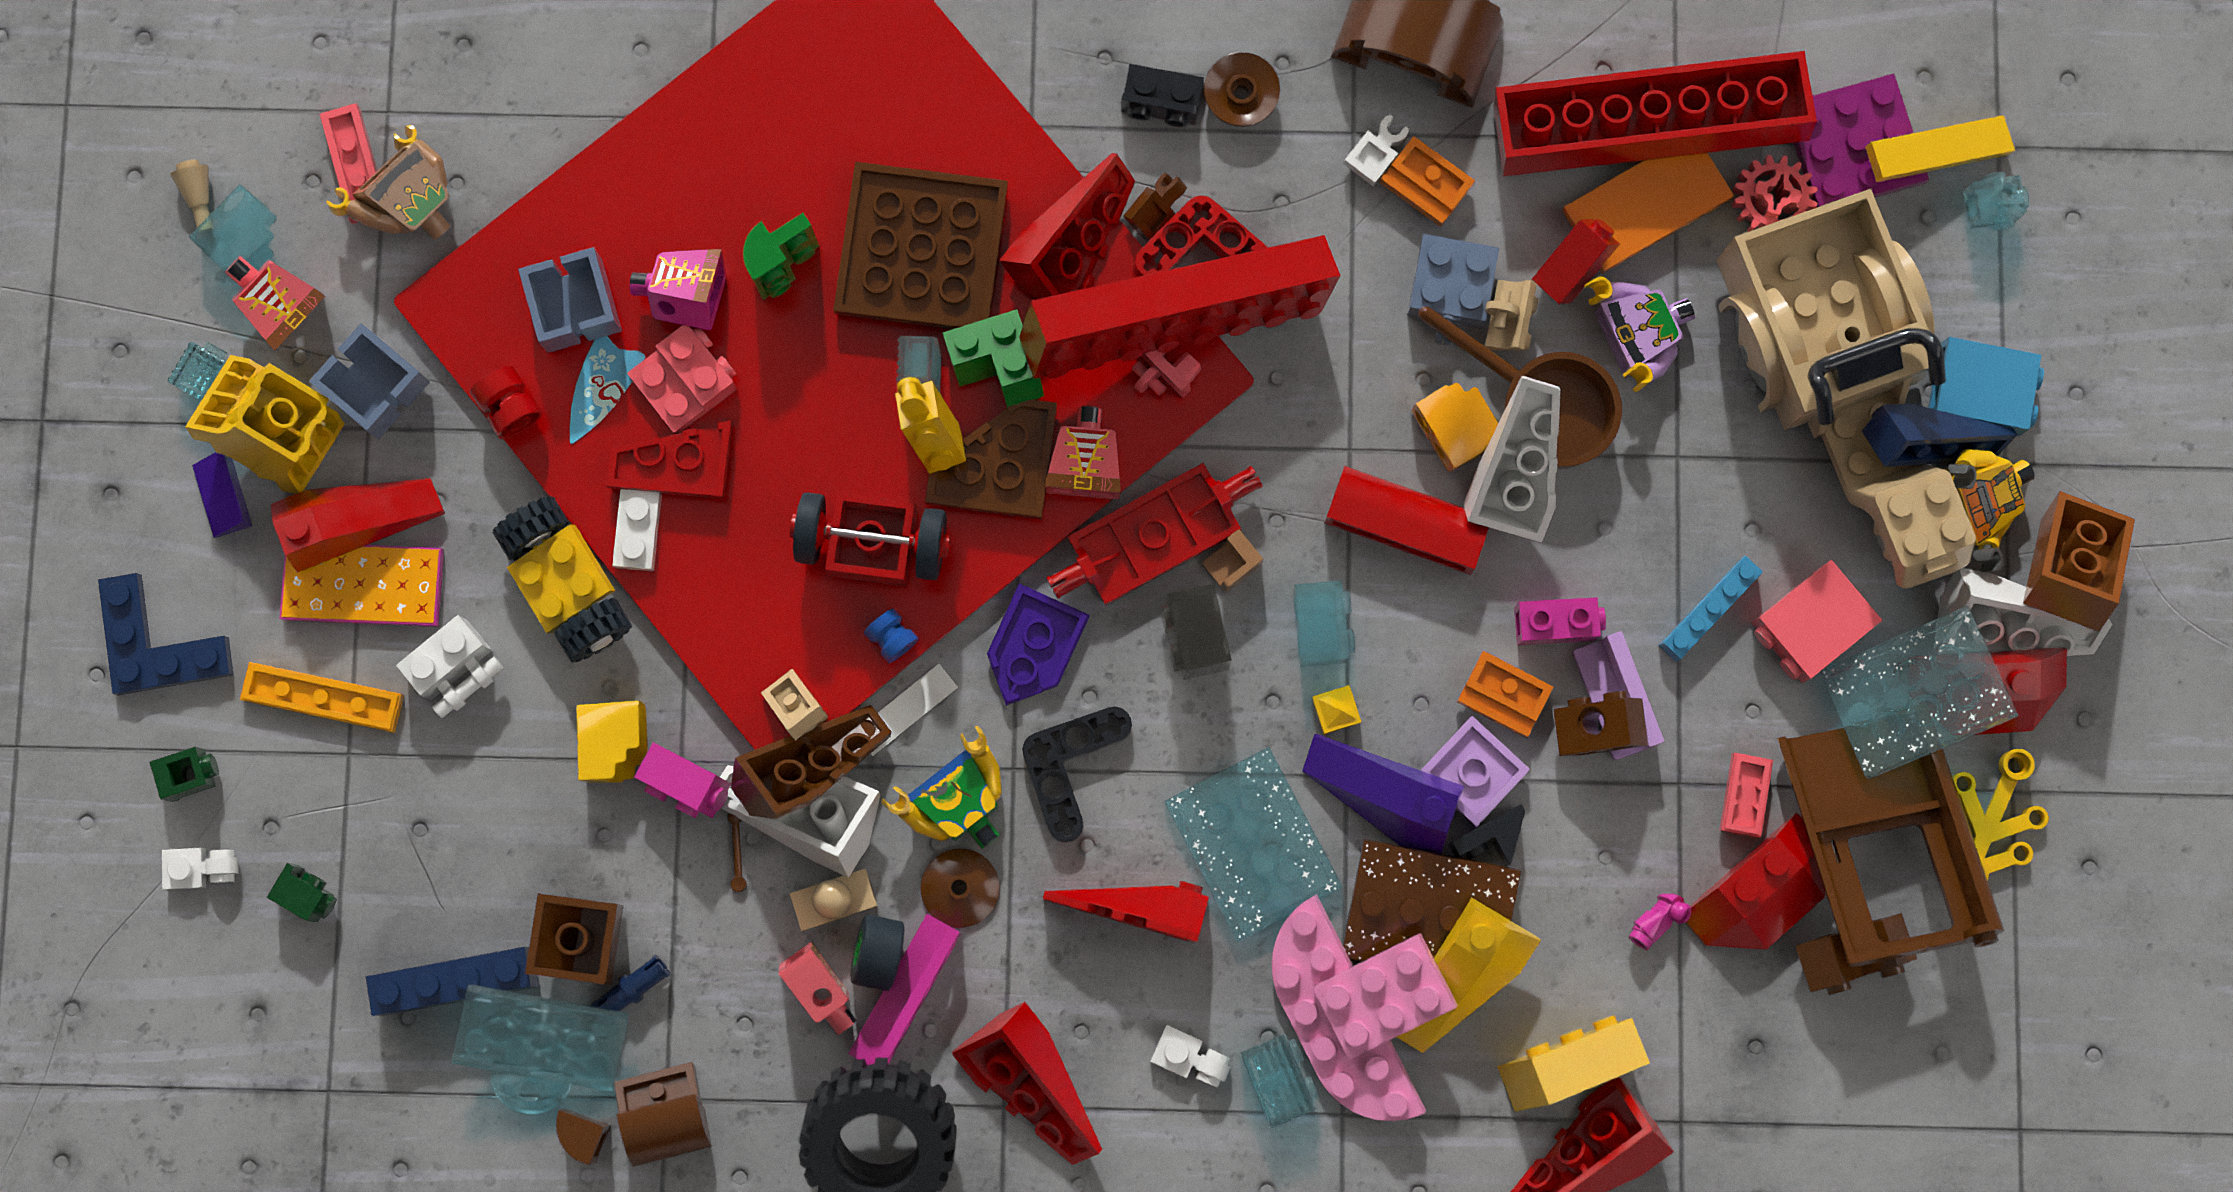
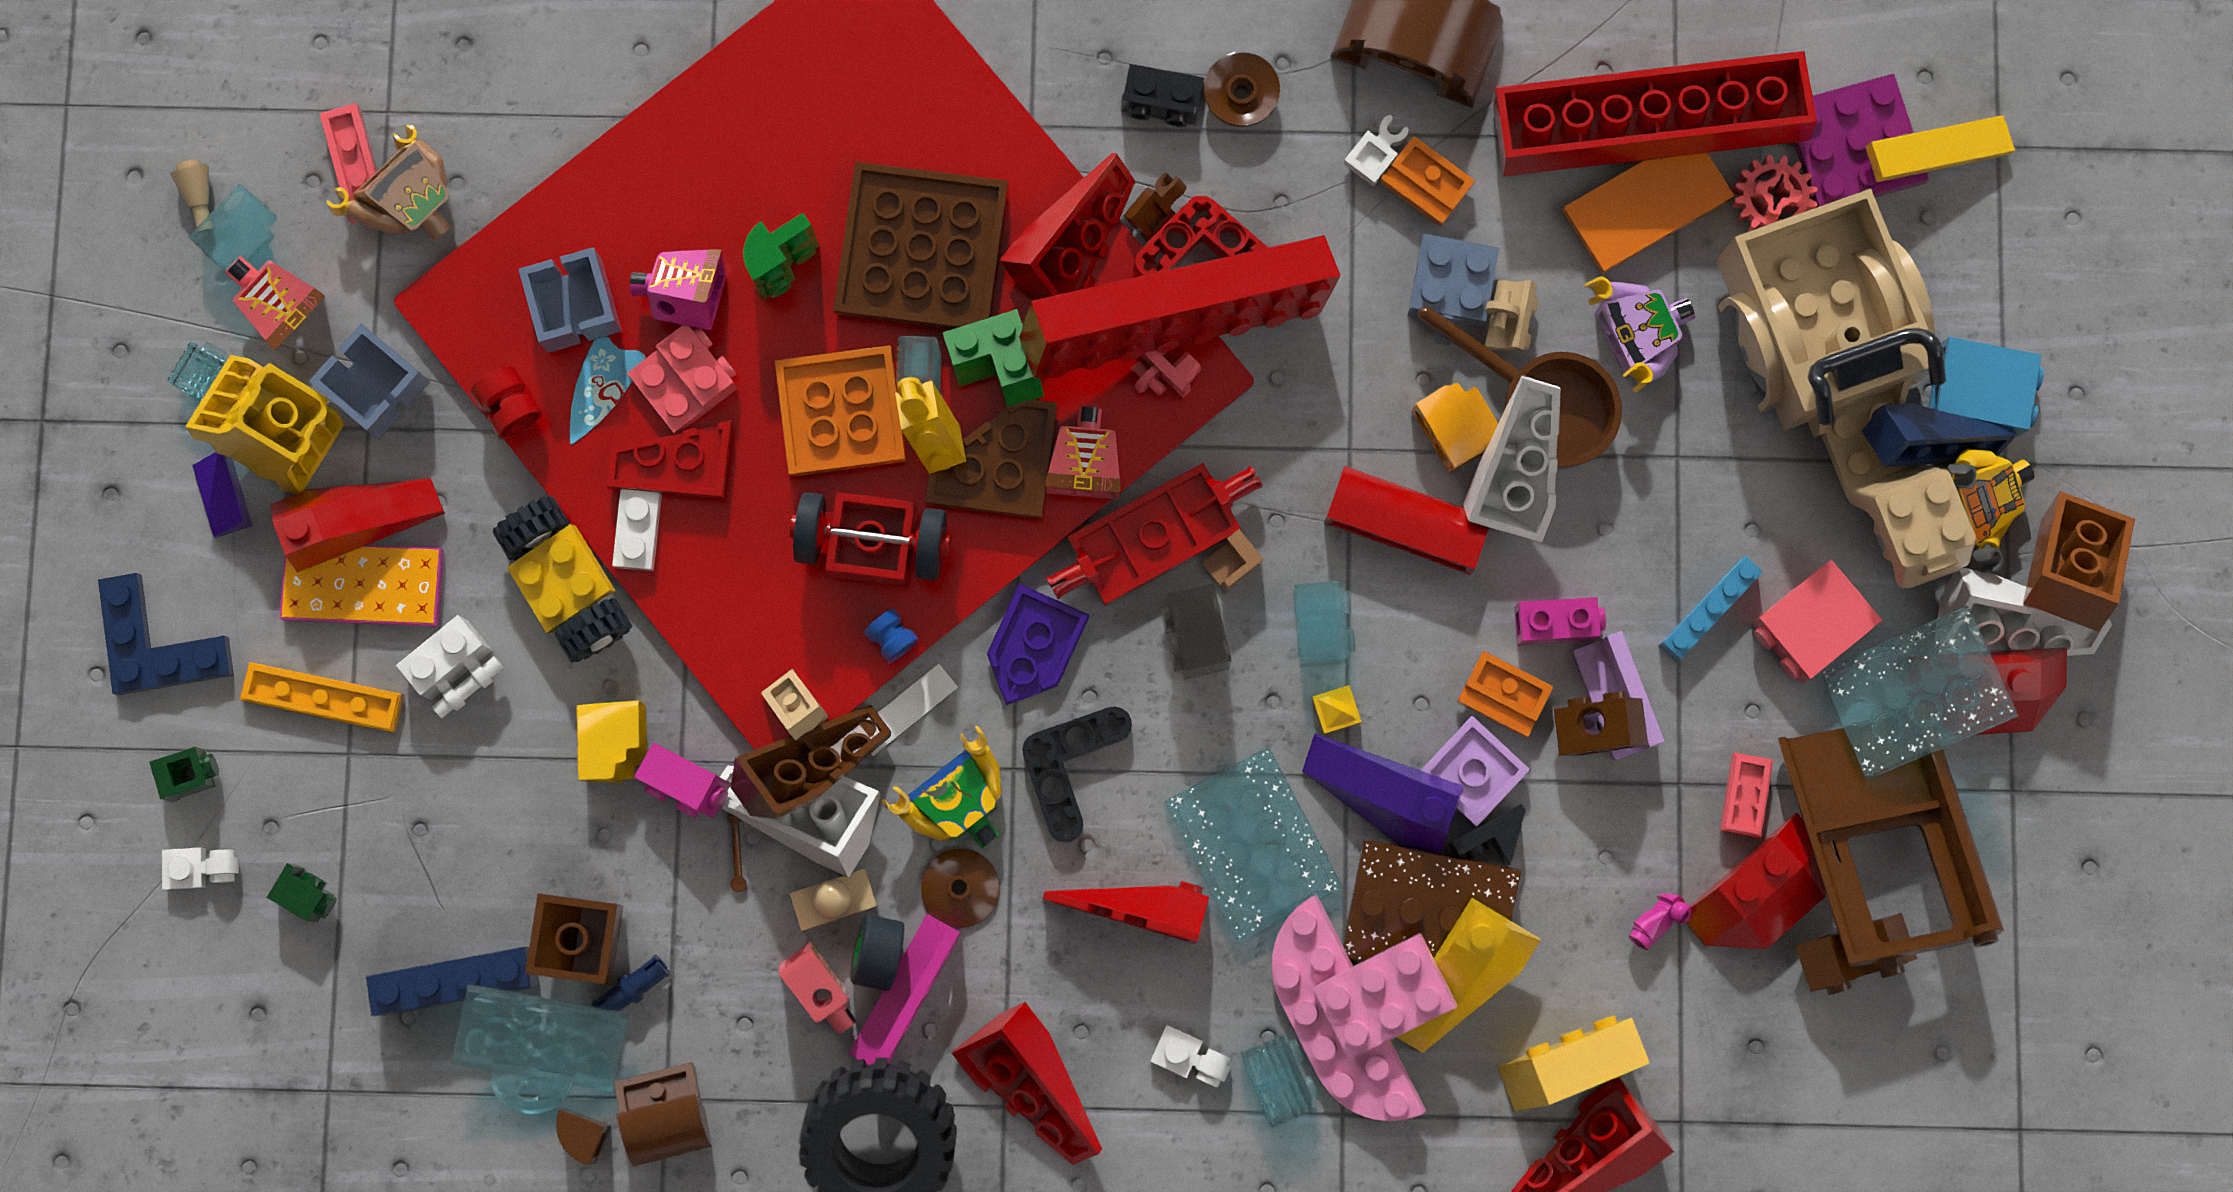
red brick [1532,218,1620,305] -> none
yellow plant [1952,749,2049,880] -> none
clear light blue brick [1963,172,2029,231] -> none
none -> orange plate [775,345,906,477]

